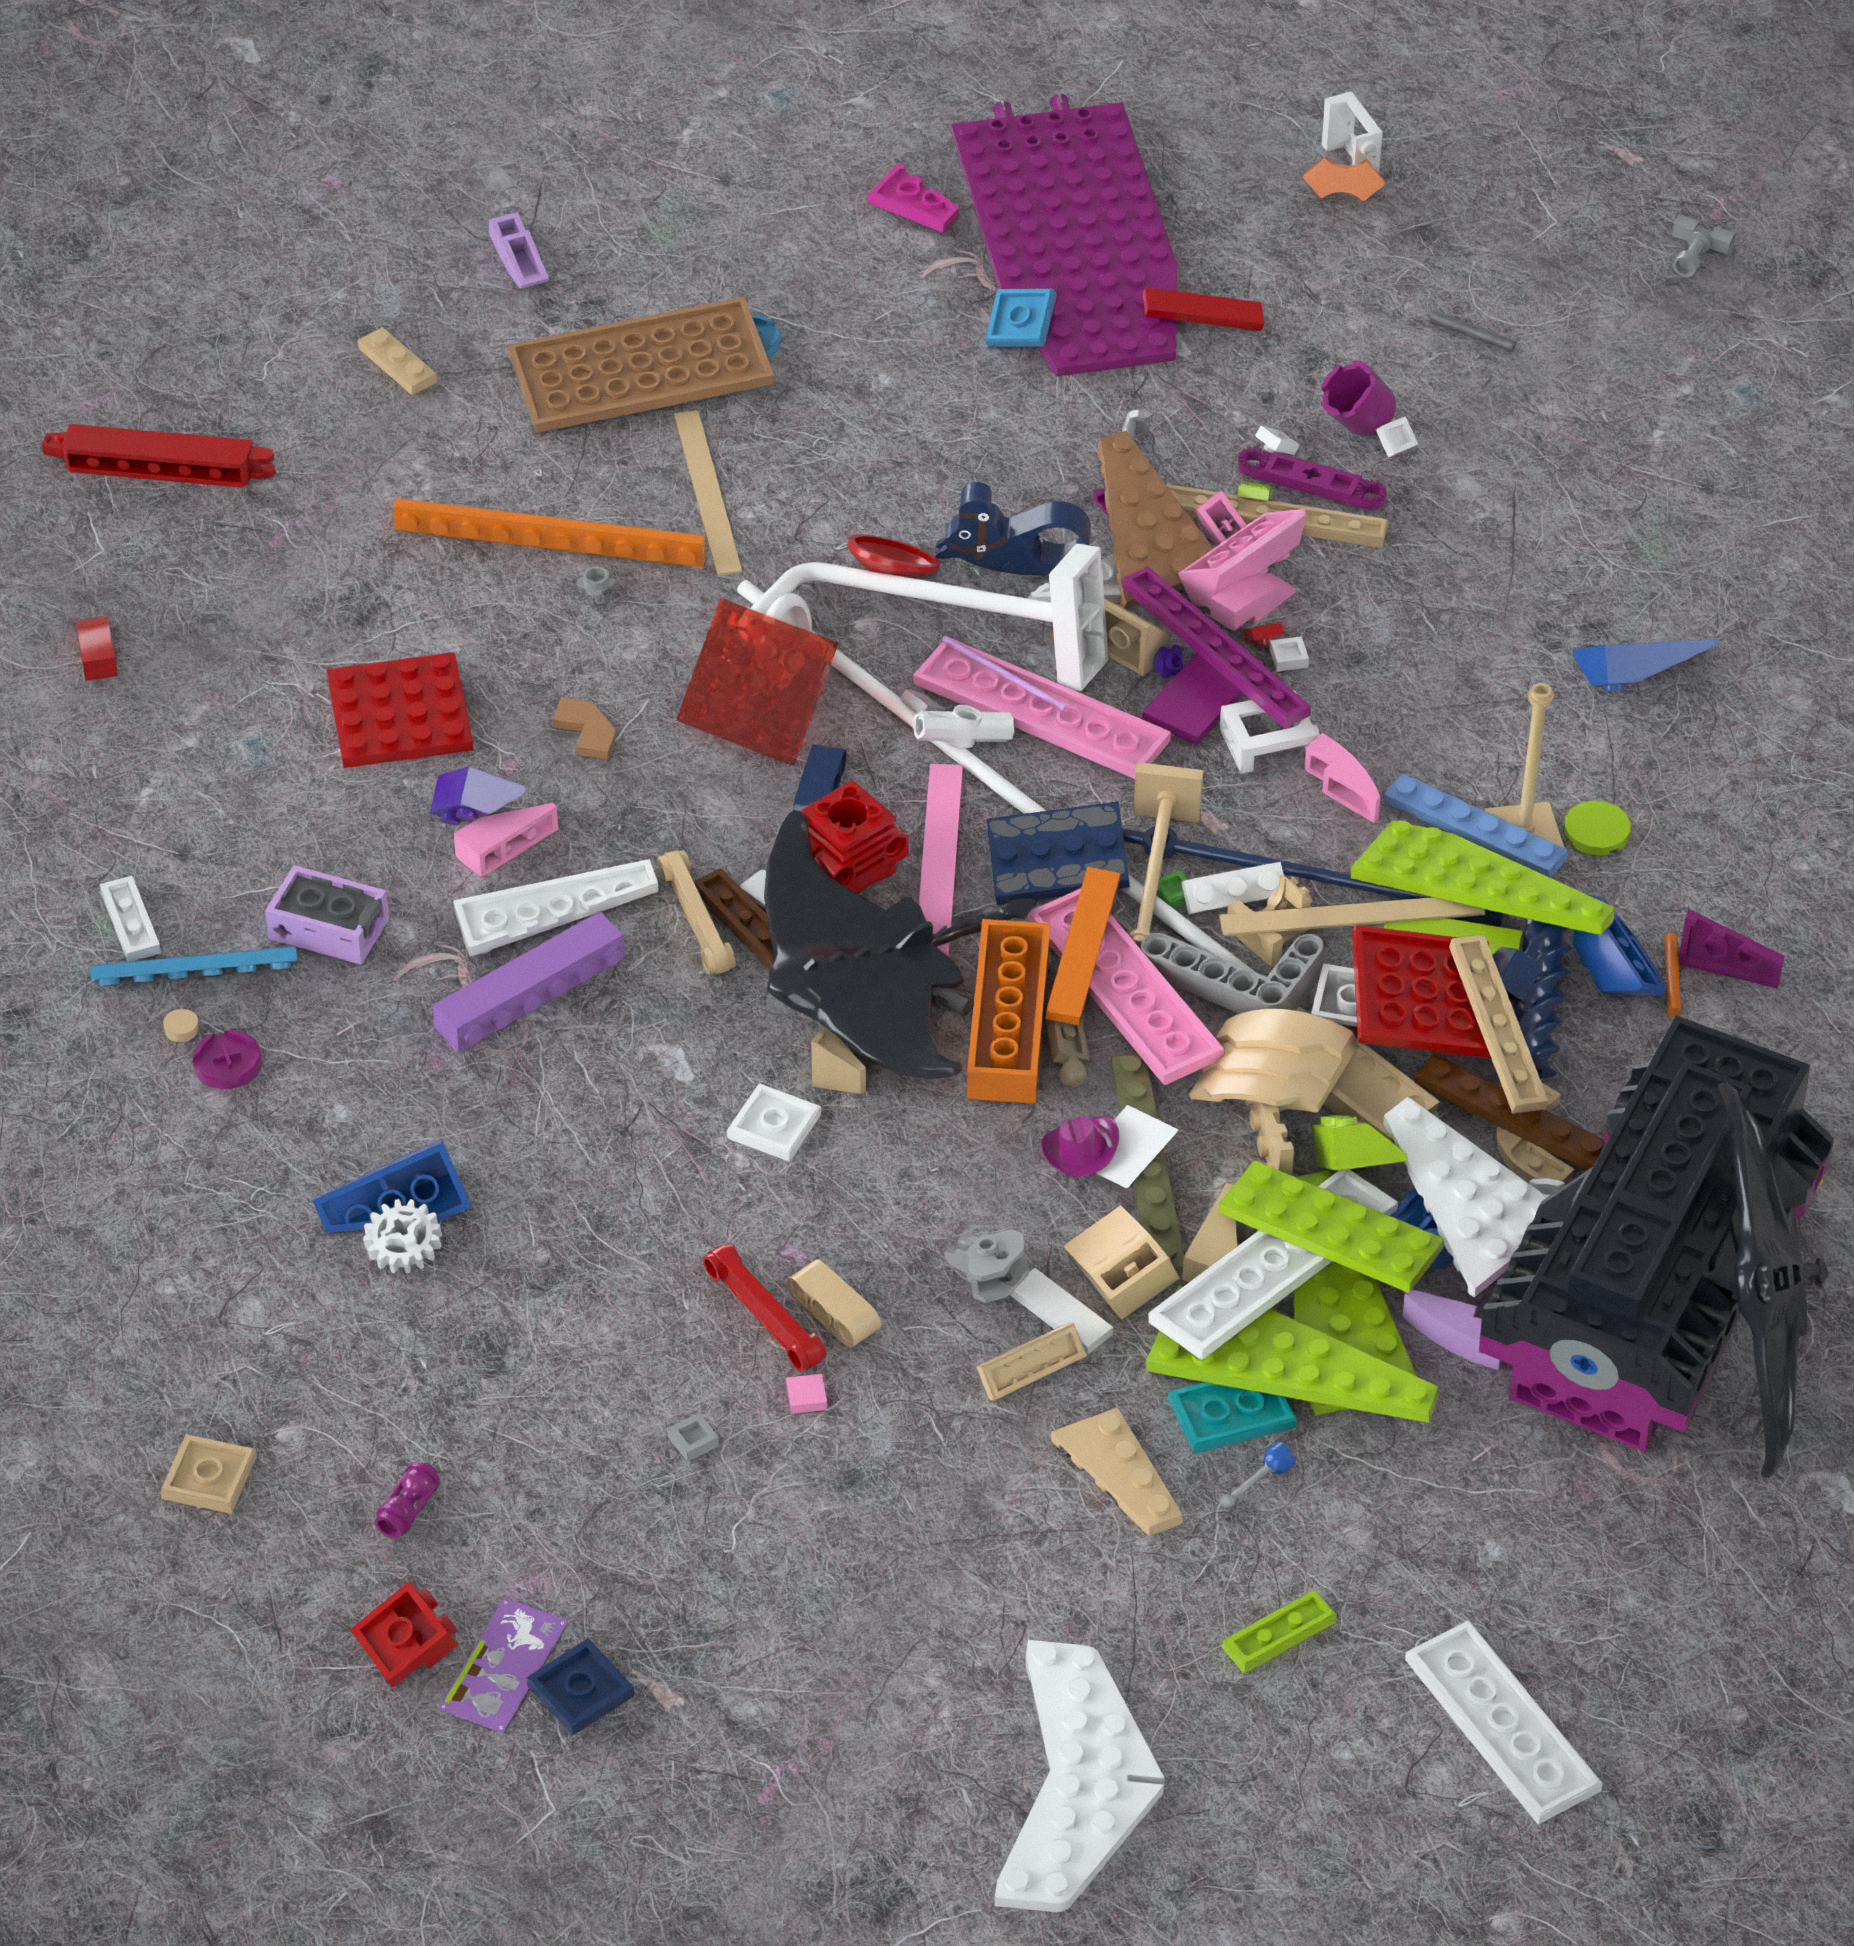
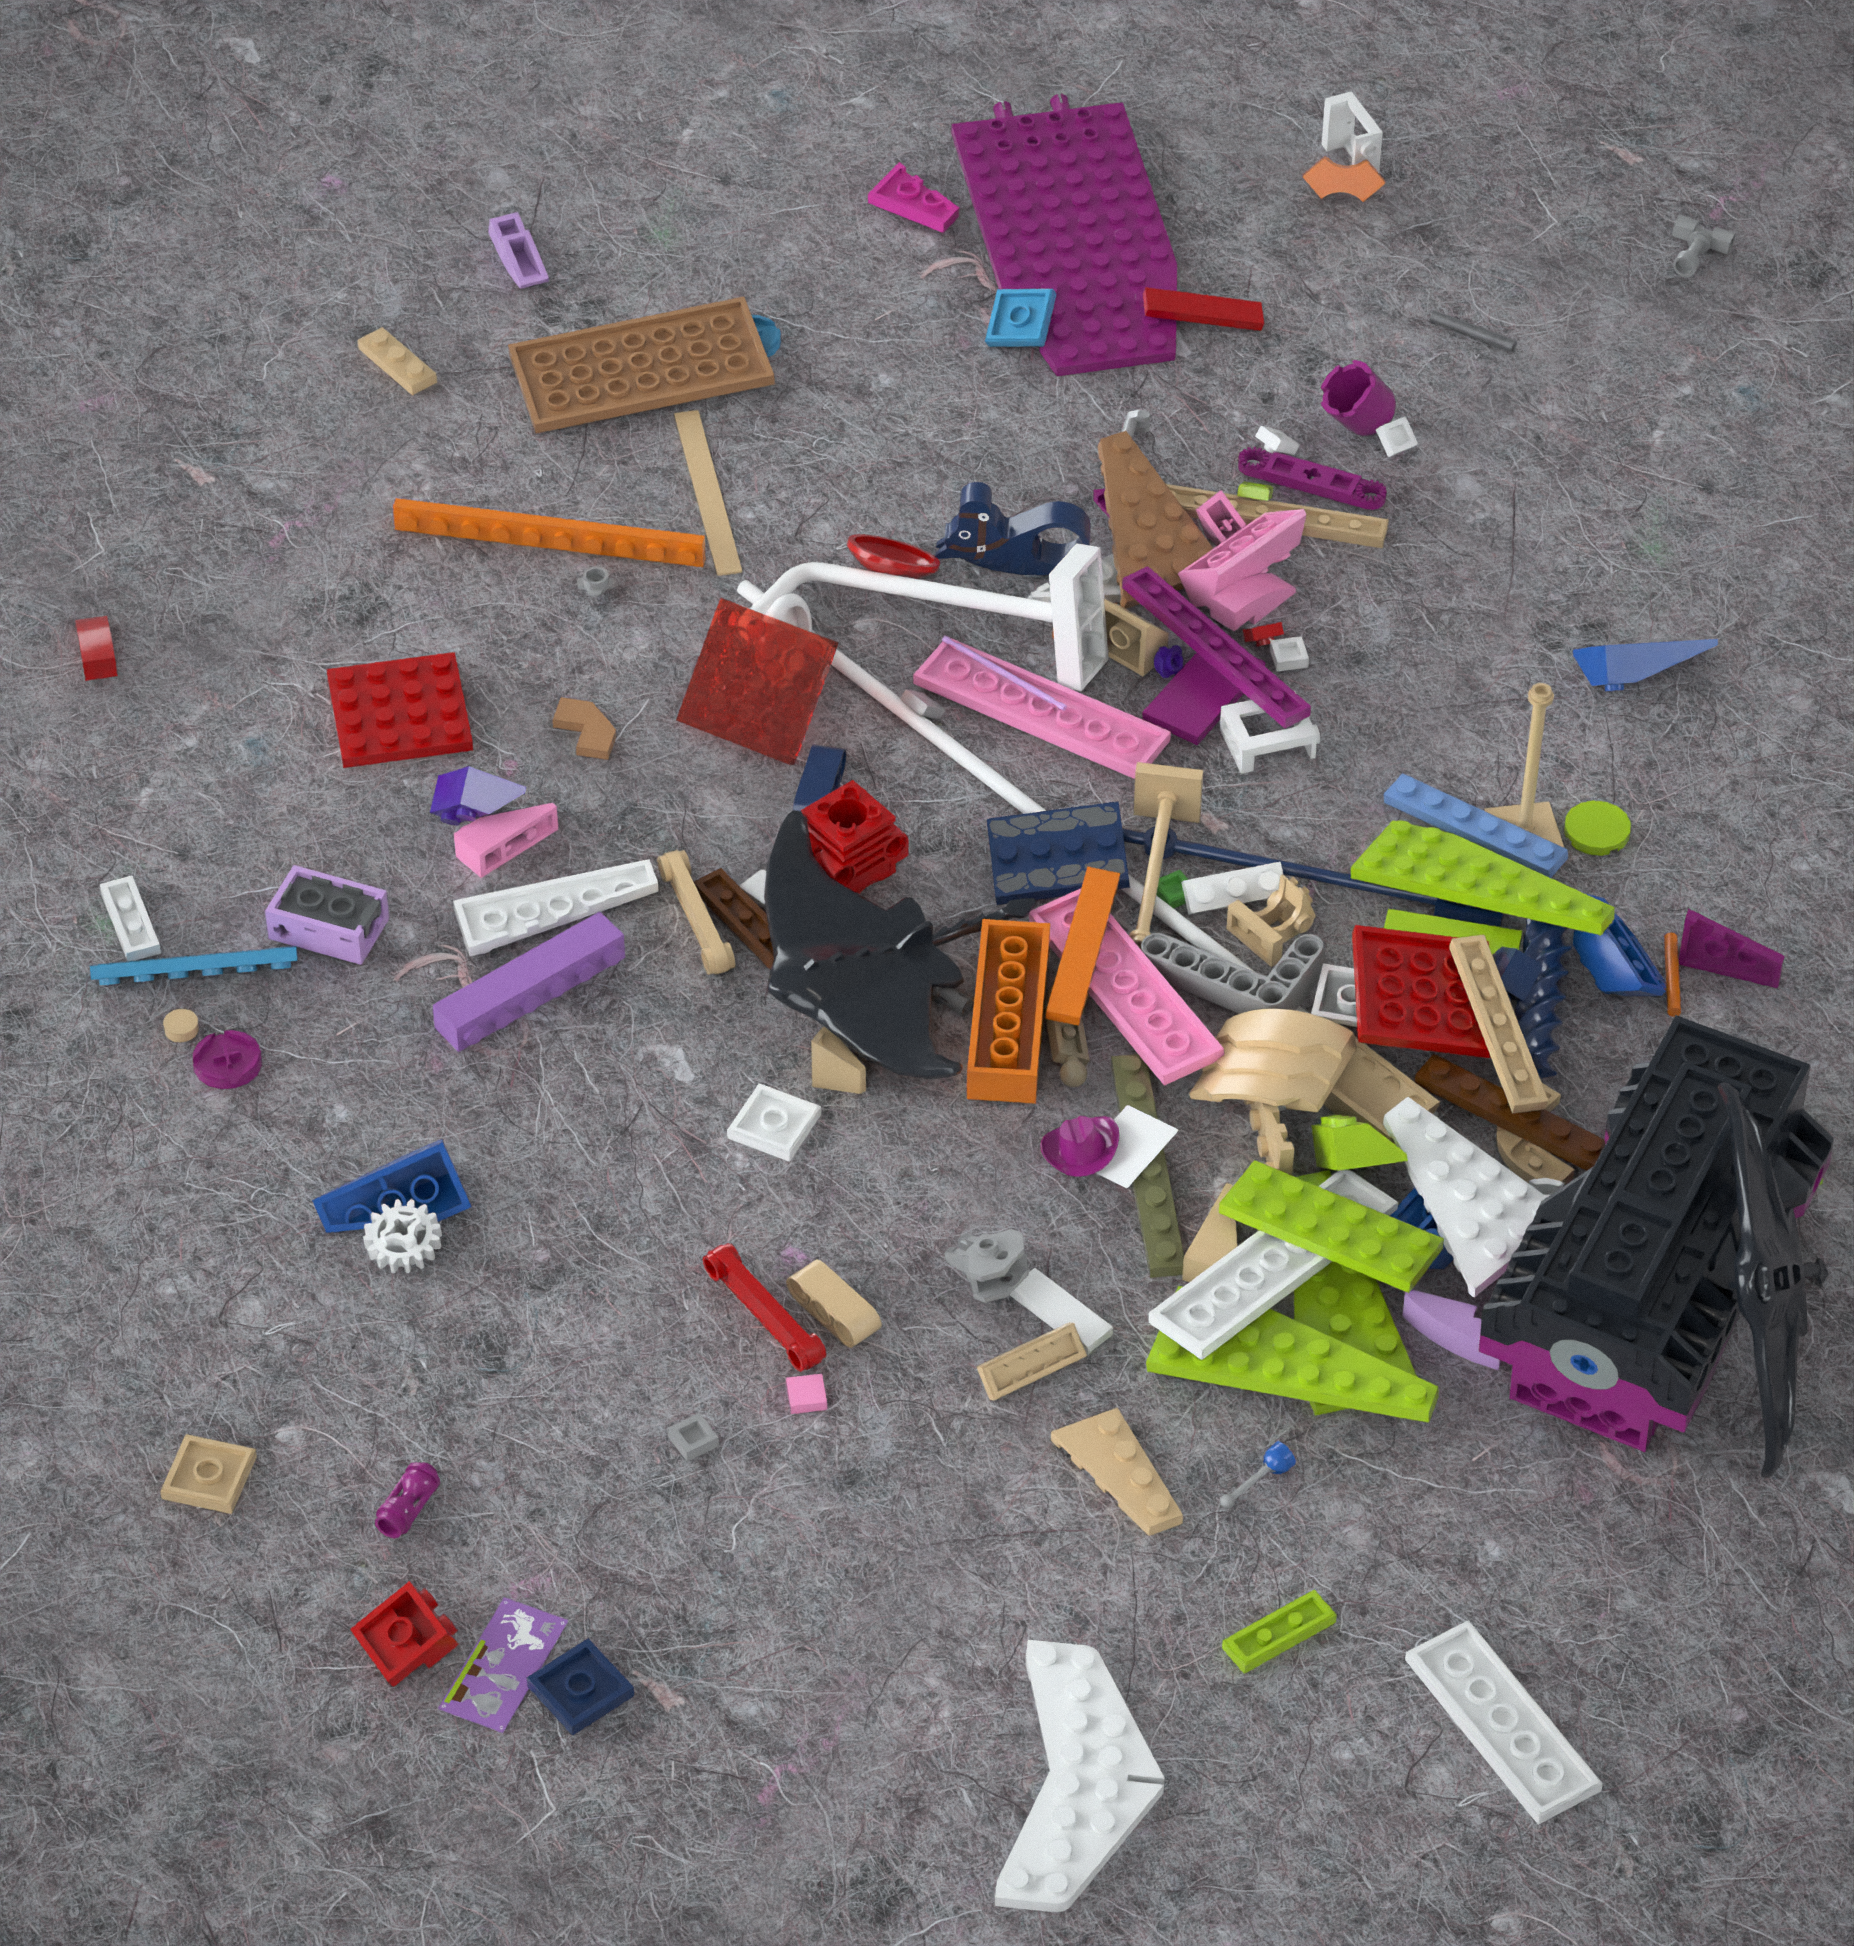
red hinge [42,424,276,488] -> none
white piece [913,705,1015,748] -> none
bright pink tile [919,764,963,957] -> none
tan slope [1063,1205,1180,1320] -> none
teal tile [1168,1382,1297,1454] -> none
tan piece [1219,897,1485,936] -> none
bright pink slope [1305,733,1381,823] -> none

